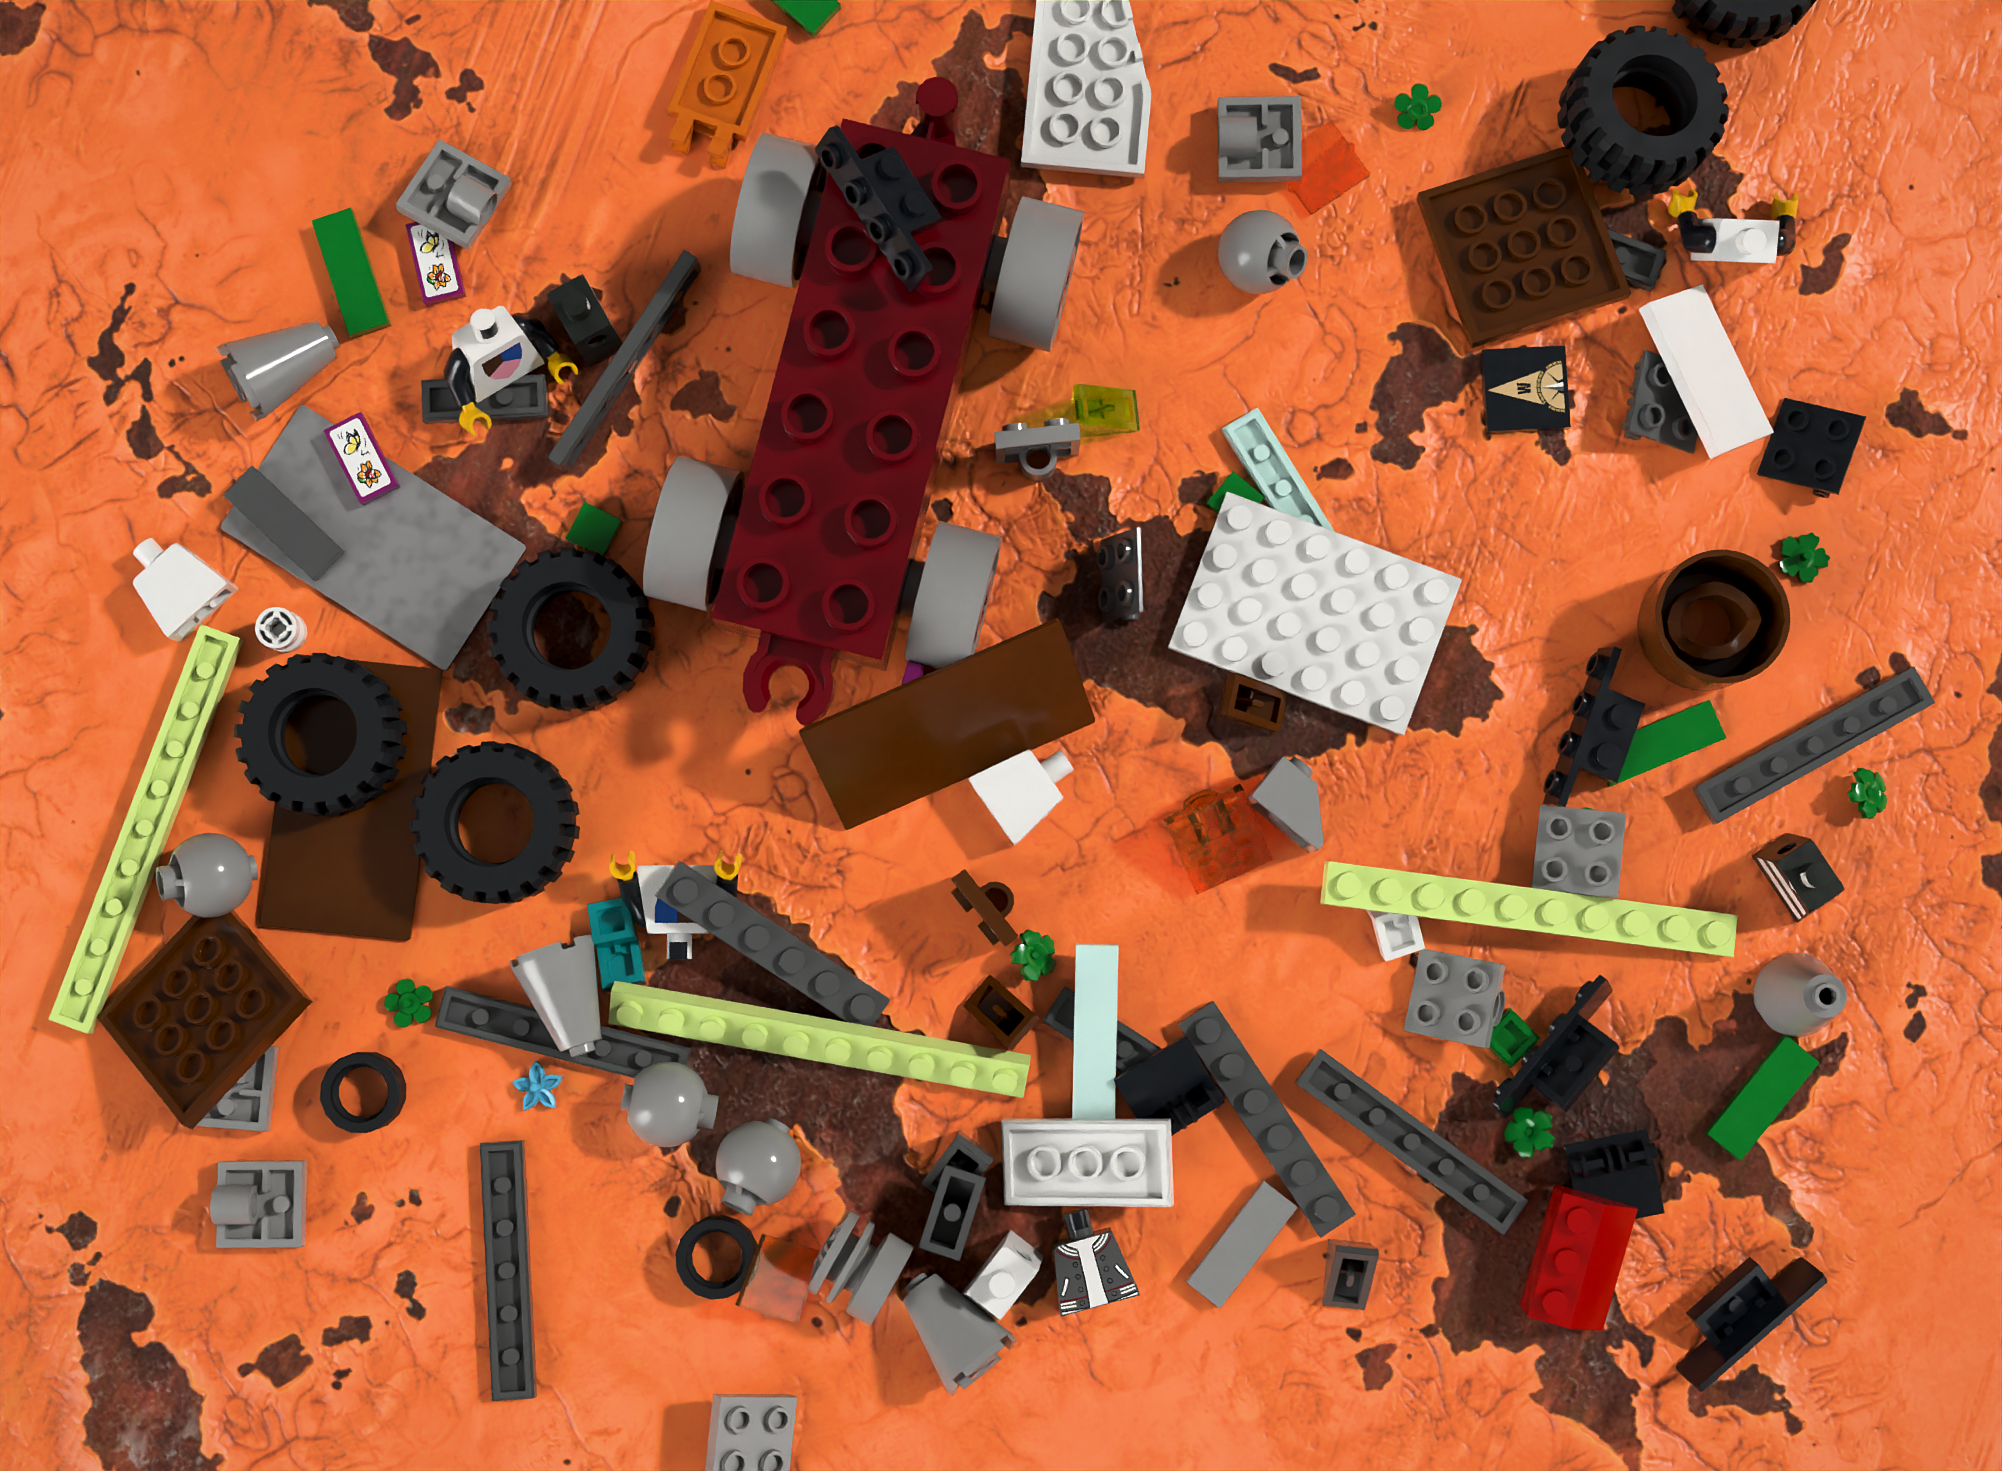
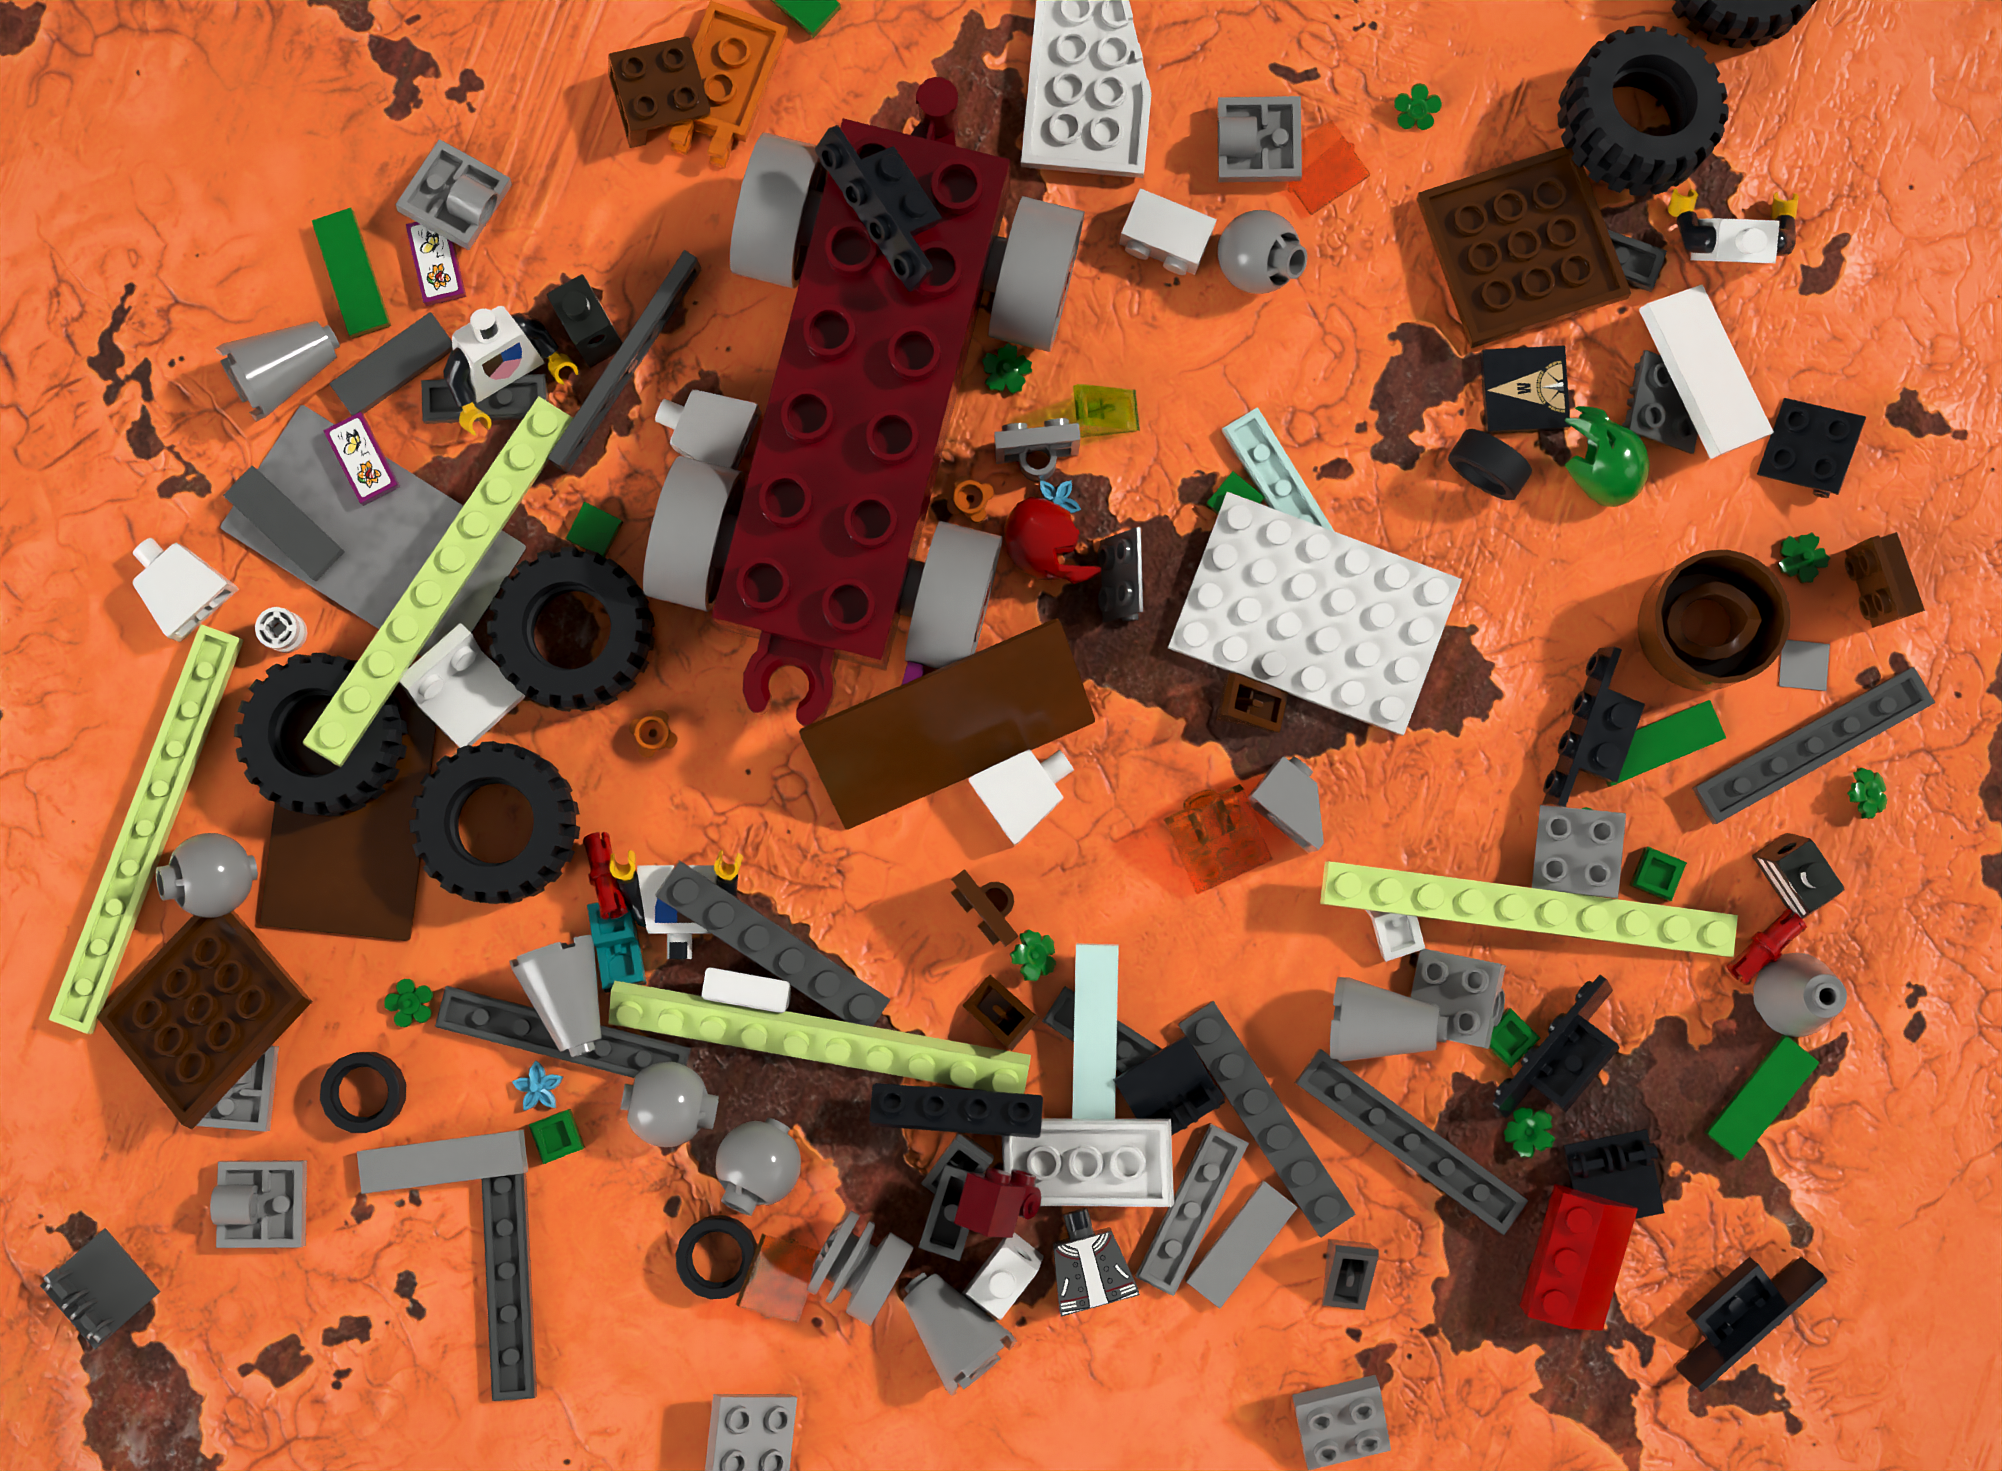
none -> dark grey hinge [40,1228,161,1349]
none -> yellowish green plate [303,396,573,768]
none -> dark grey tile [329,312,453,416]
none -> light grey tile [357,1129,528,1194]
none -> white bracket [399,623,525,748]
none -> green tile [529,1109,585,1164]
none -> red pin [583,832,628,920]
none -> reddish brown bracket [608,36,710,148]
none -> orange plate [629,710,678,758]
none -> white torso [655,390,761,470]
none -> white slope [701,968,791,1013]
none -> black bracket [869,1083,1043,1138]
none -> orange plate [947,476,994,523]
none -> dark red brick [954,1168,1042,1238]
none -> green plant [982,343,1032,394]
none -> red helmet [1003,497,1101,584]
none -> medium azure plant [1040,480,1081,513]
none -> white brick [1119,188,1217,275]
none -> light grey tile [1135,1123,1249,1296]
none -> light grey plate [1292,1375,1391,1471]
none -> light grey cone [1330,977,1448,1062]
none -> black tyre [1448,429,1532,500]
none -> green helmet [1565,406,1650,507]
none -> green tile [1629,846,1687,902]
none -> red pin [1726,908,1807,985]
none -> light grey sticker [1779,640,1830,691]
none -> reddish brown bracket [1845,532,1925,628]

